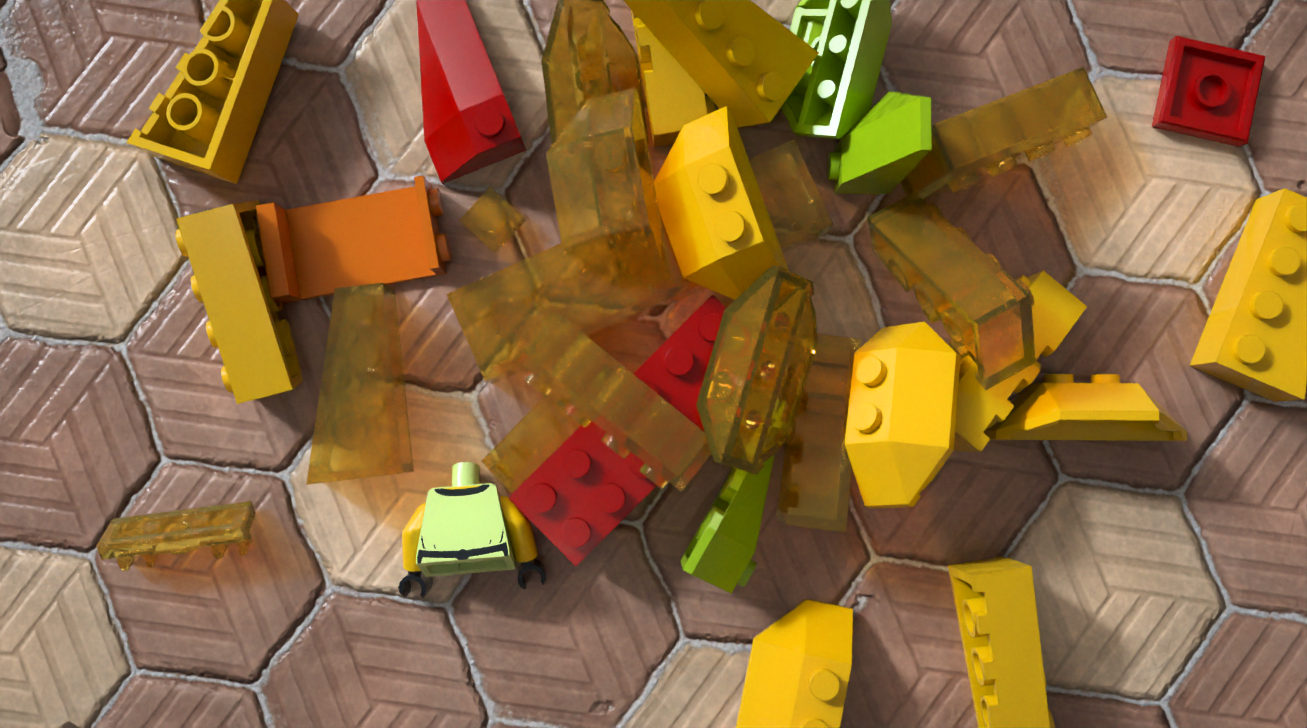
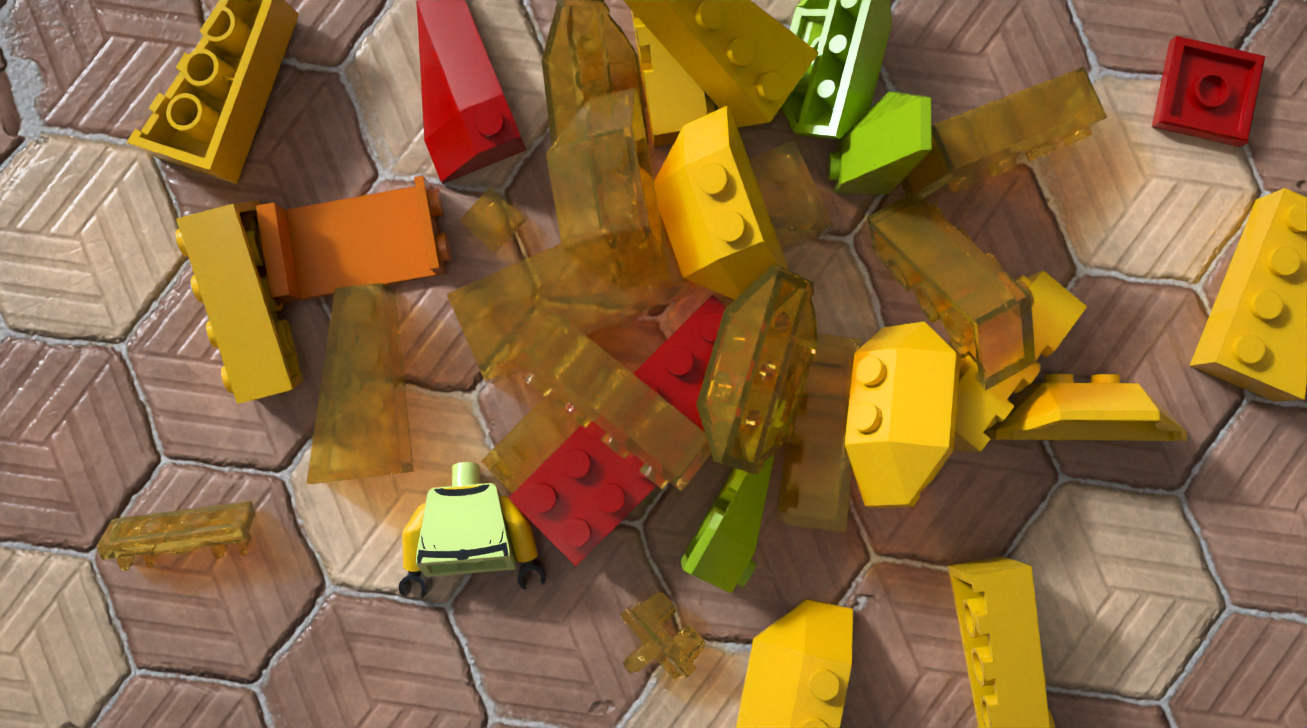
none -> clear yellow hips [619,592,706,680]

